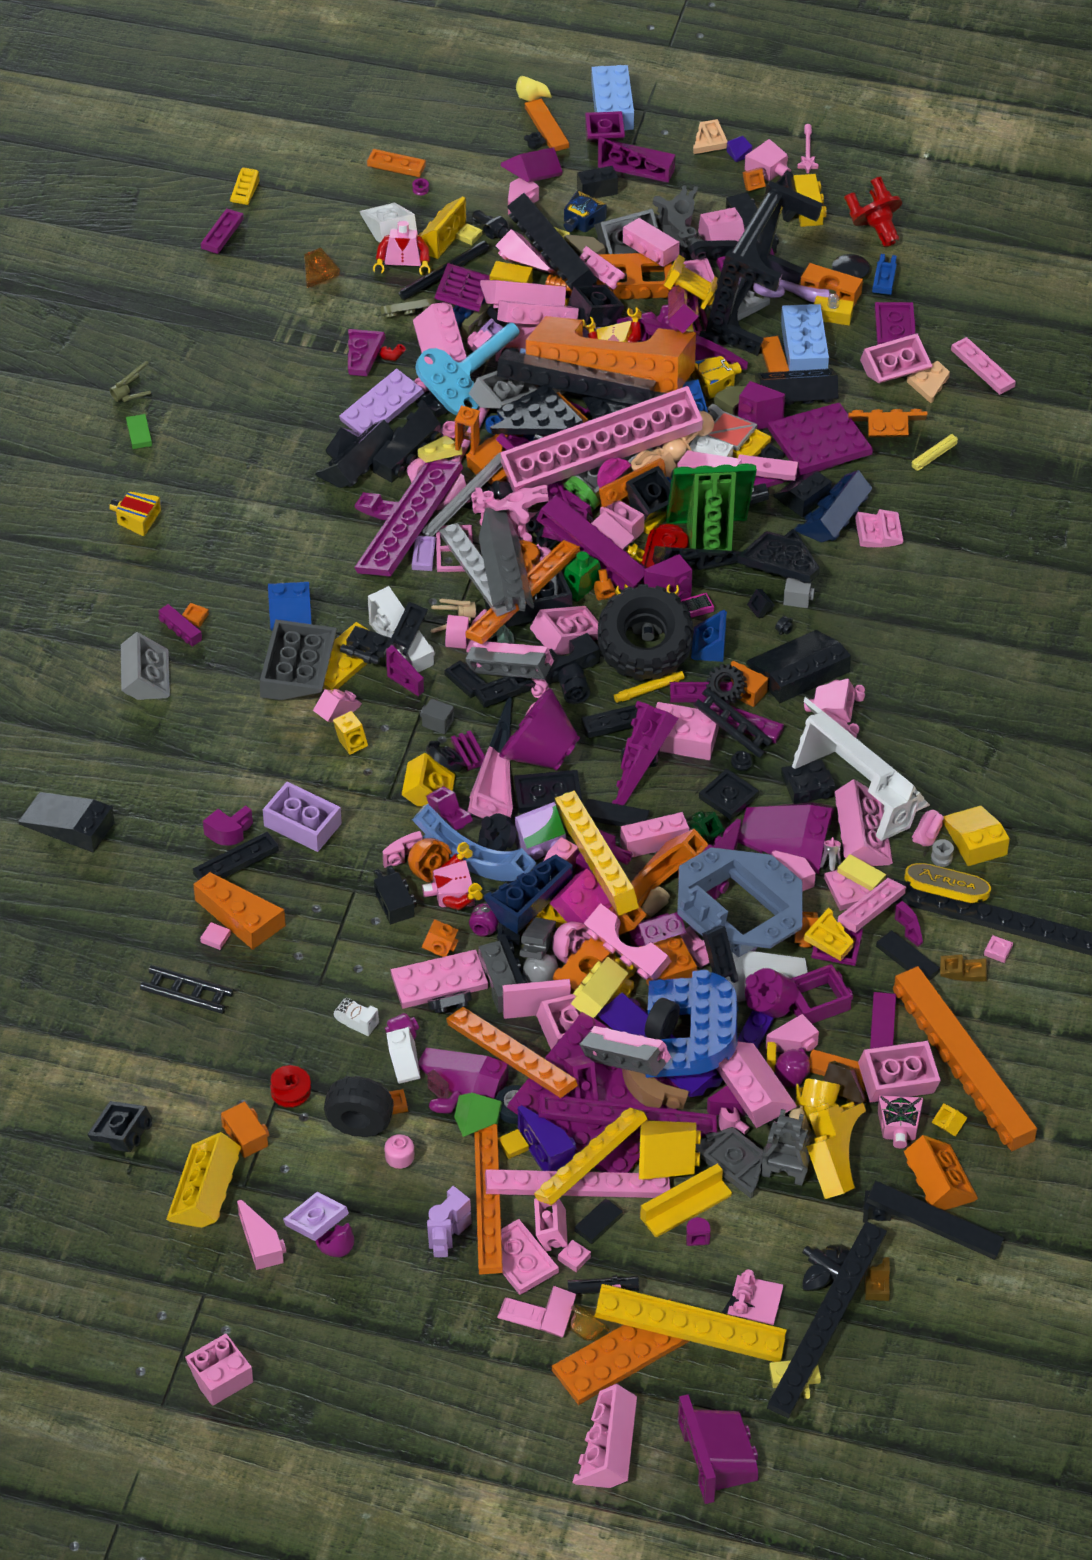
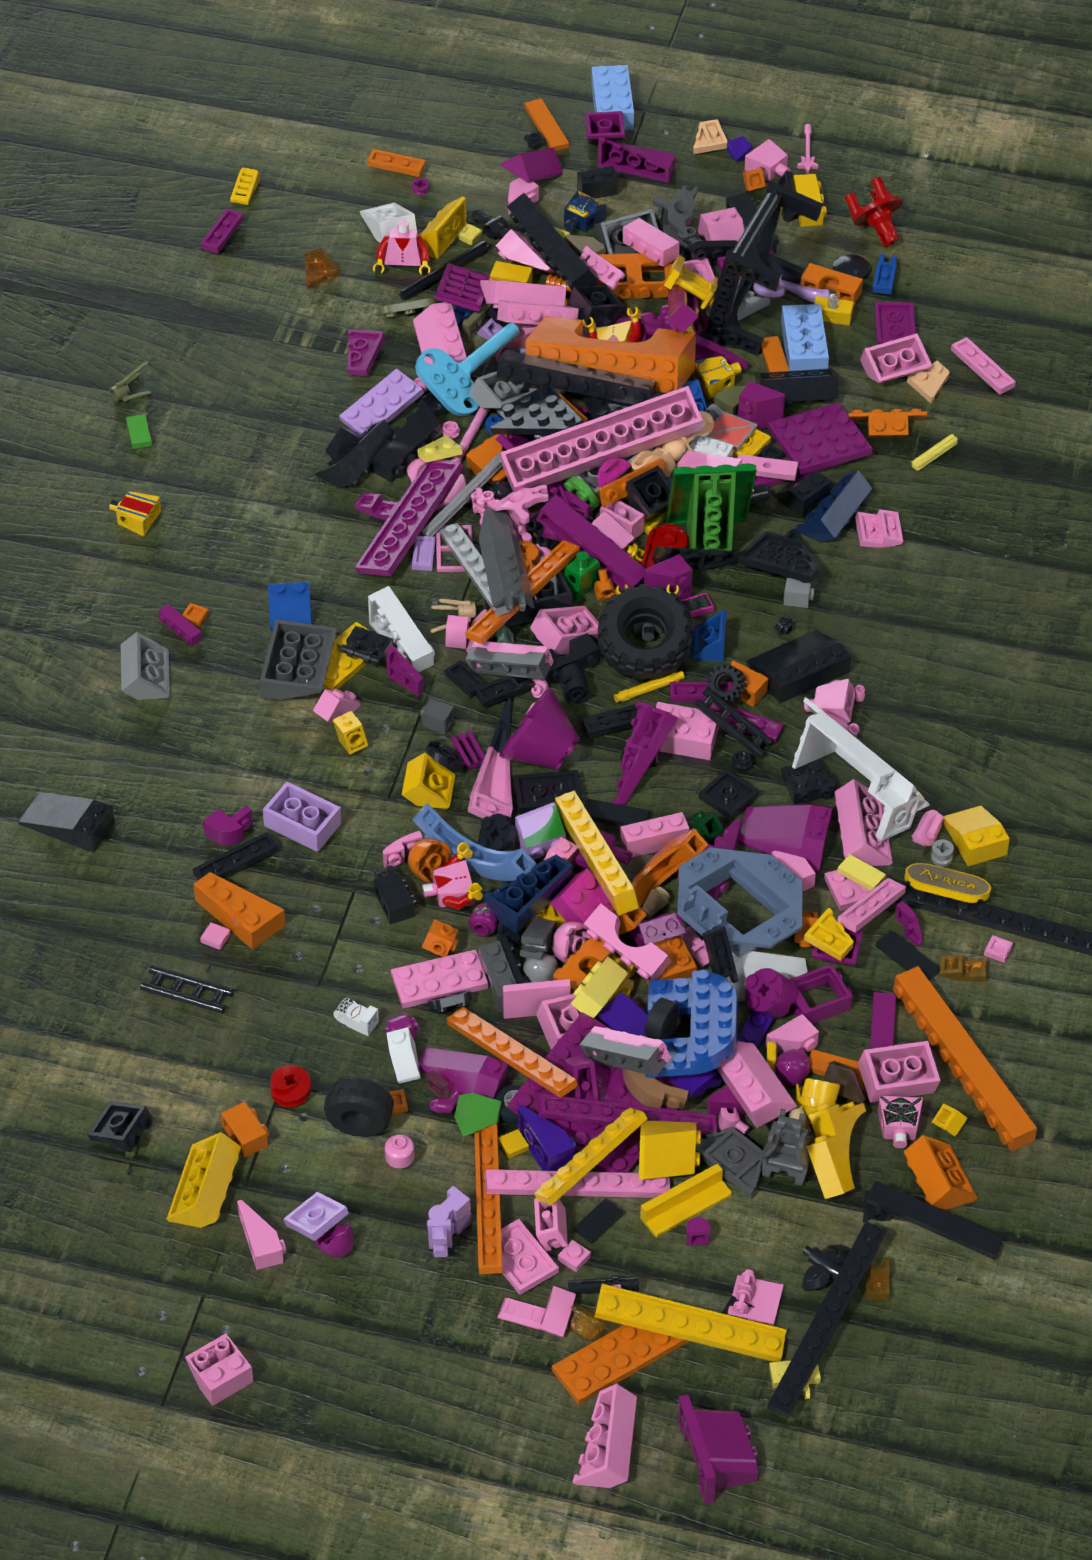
red arm [380,344,406,361] -> none
black hinge [387,602,428,656] -> none
magenta brick [426,786,473,830] -> none
orange window [455,405,481,455] -> none
bright pink slope [467,329,492,351] -> none
light yellow piece [516,76,552,102] -> none
black tile [747,589,775,618] -> none
flat silver piece [820,837,842,871] -> none

